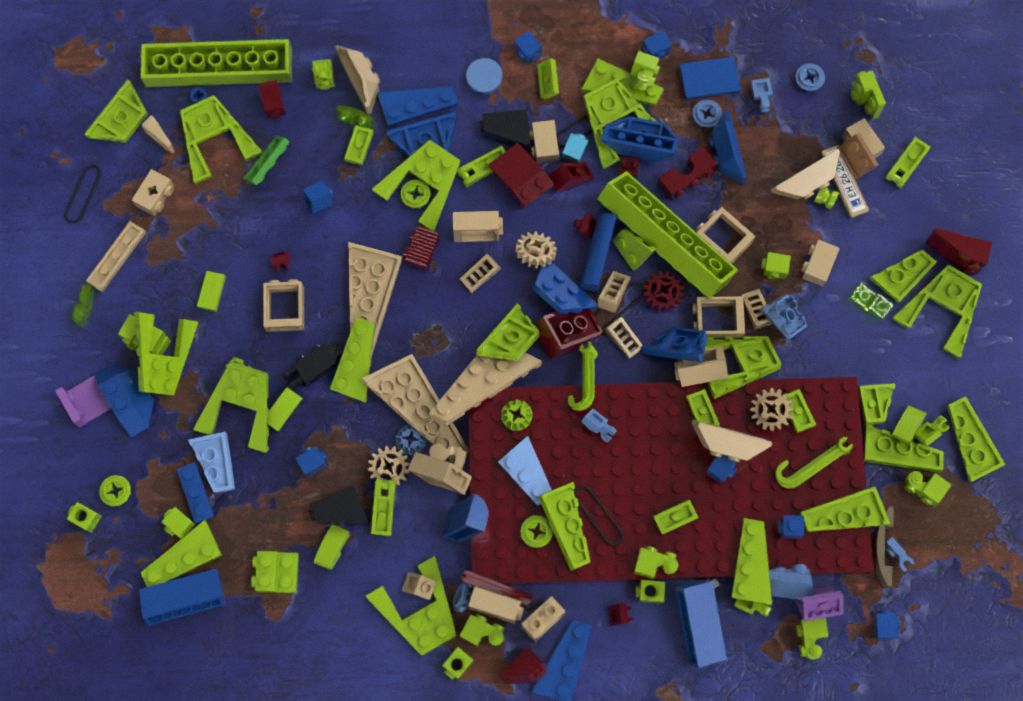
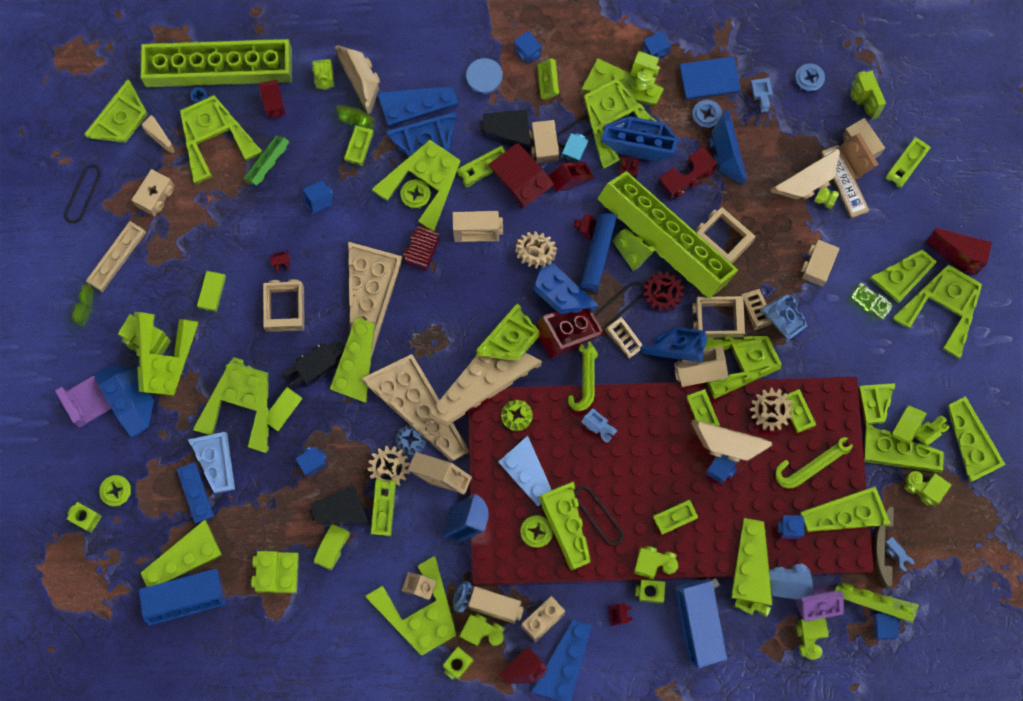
lime brick [162,507,196,539] -> none
tan leg [429,443,467,470] -> none
tan slope [460,254,501,293] -> none
dark red axle [461,570,532,605] -> none
tan slope [598,271,630,313] -> none
lime brick [761,252,791,280] -> none
none -> lime wing [835,583,919,622]

